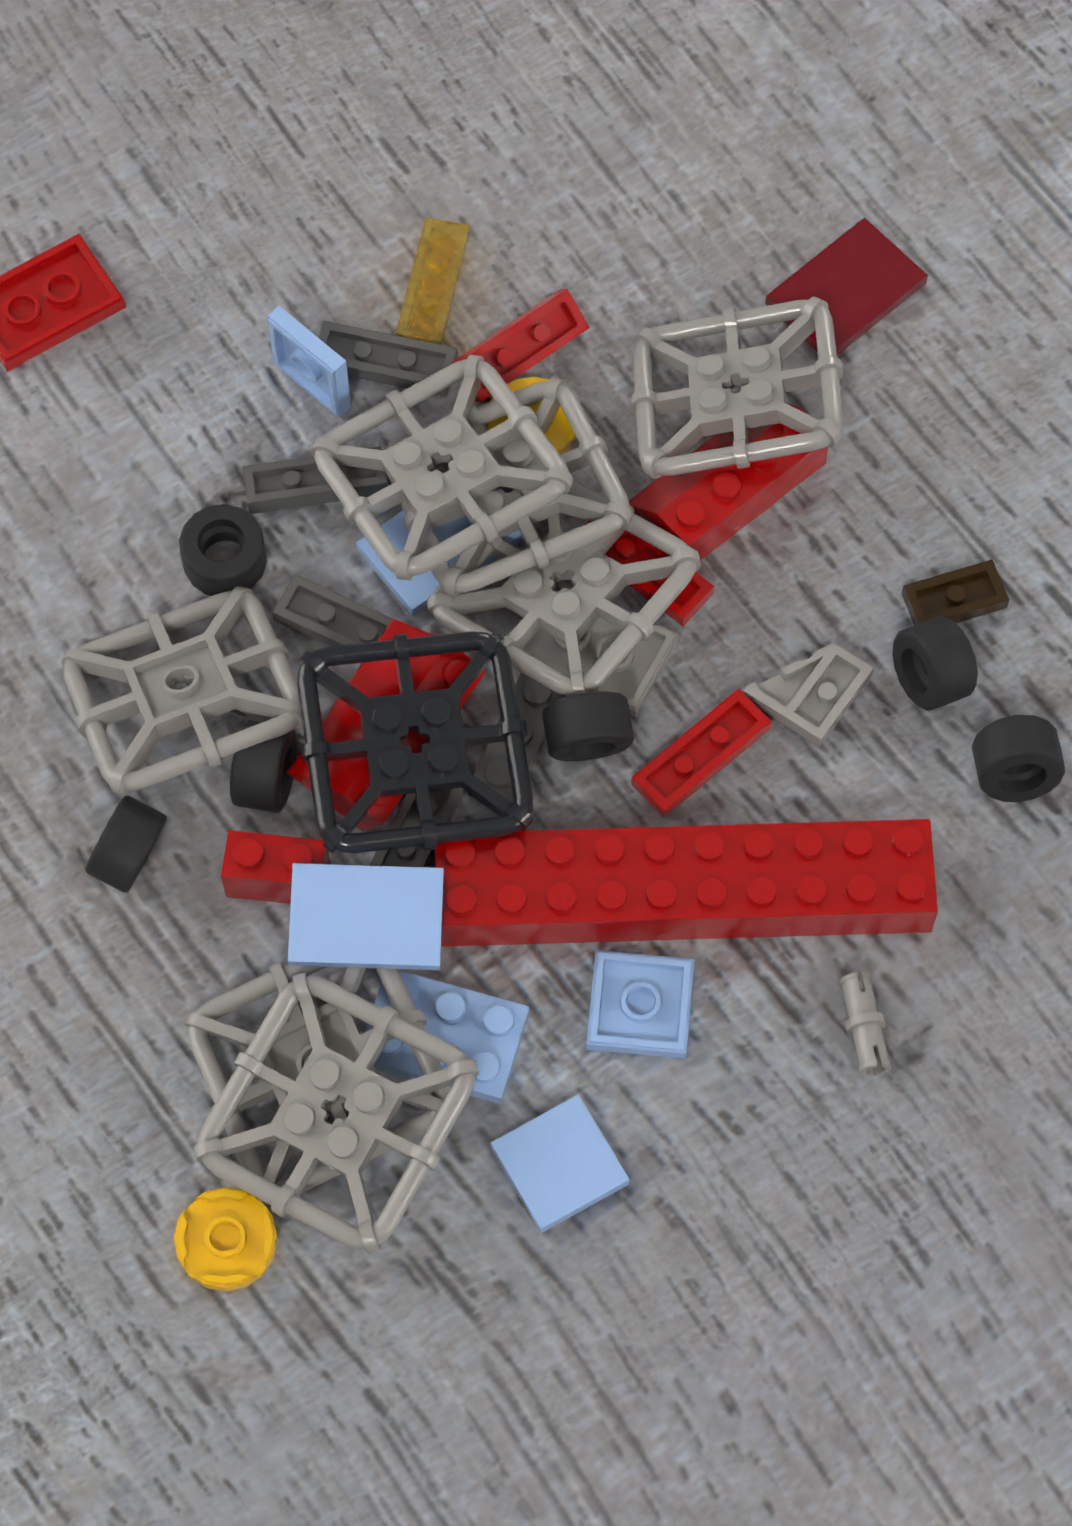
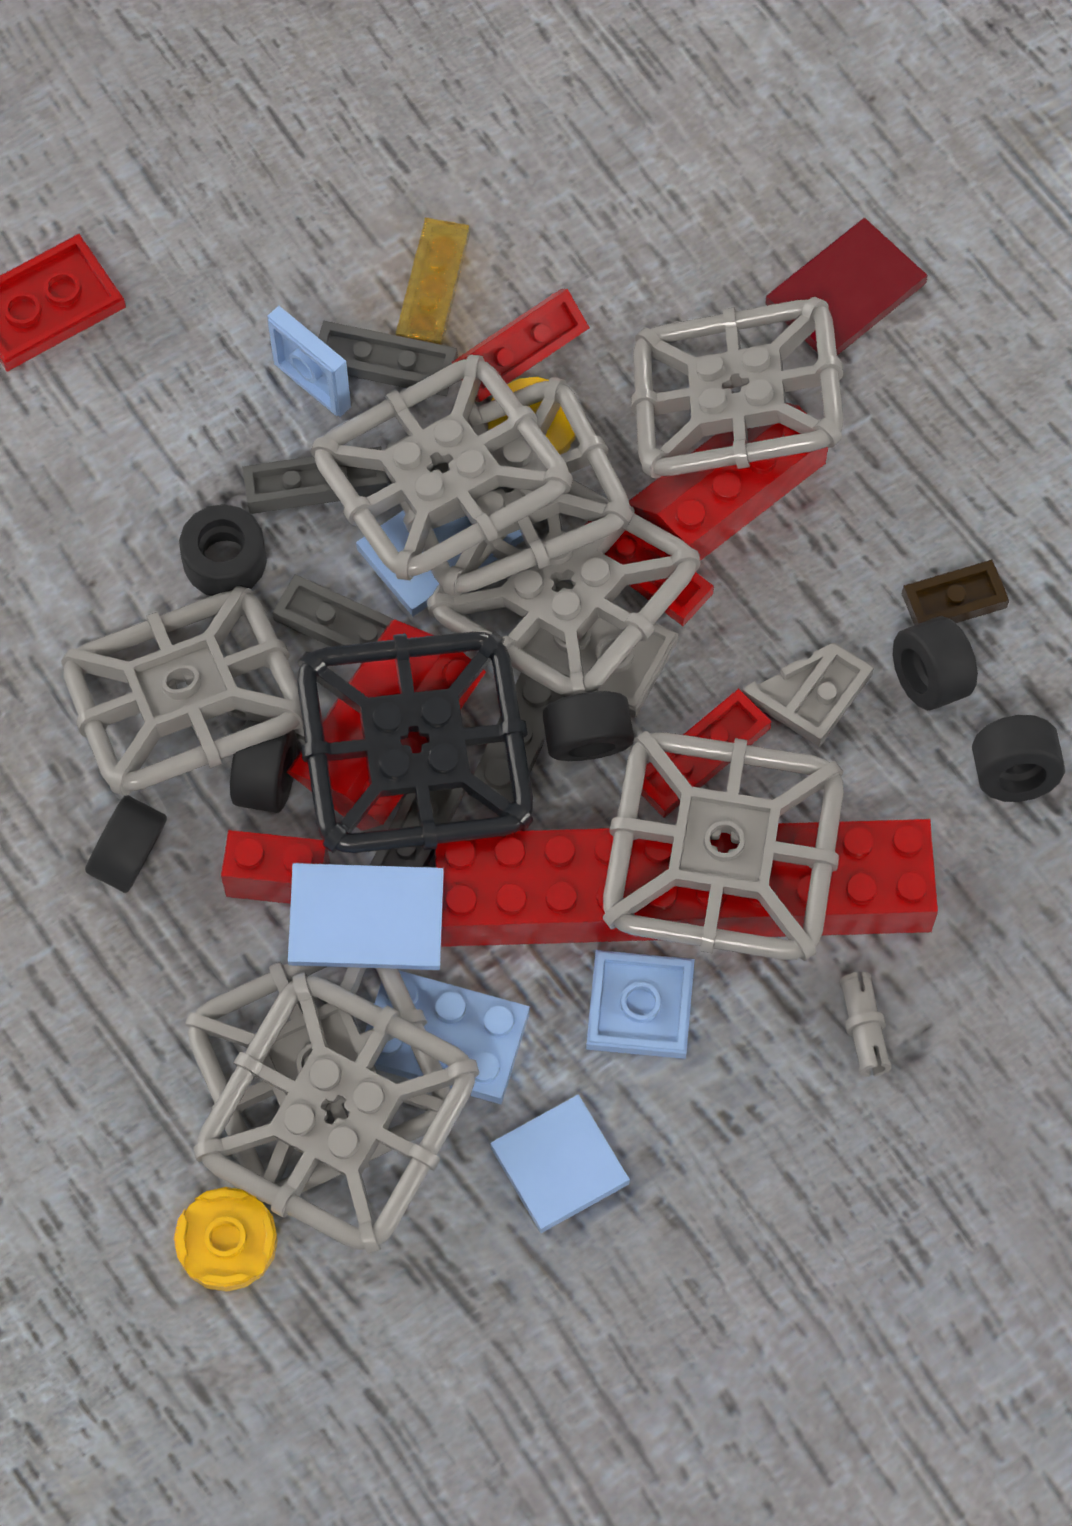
none -> light grey plate [603,731,844,961]

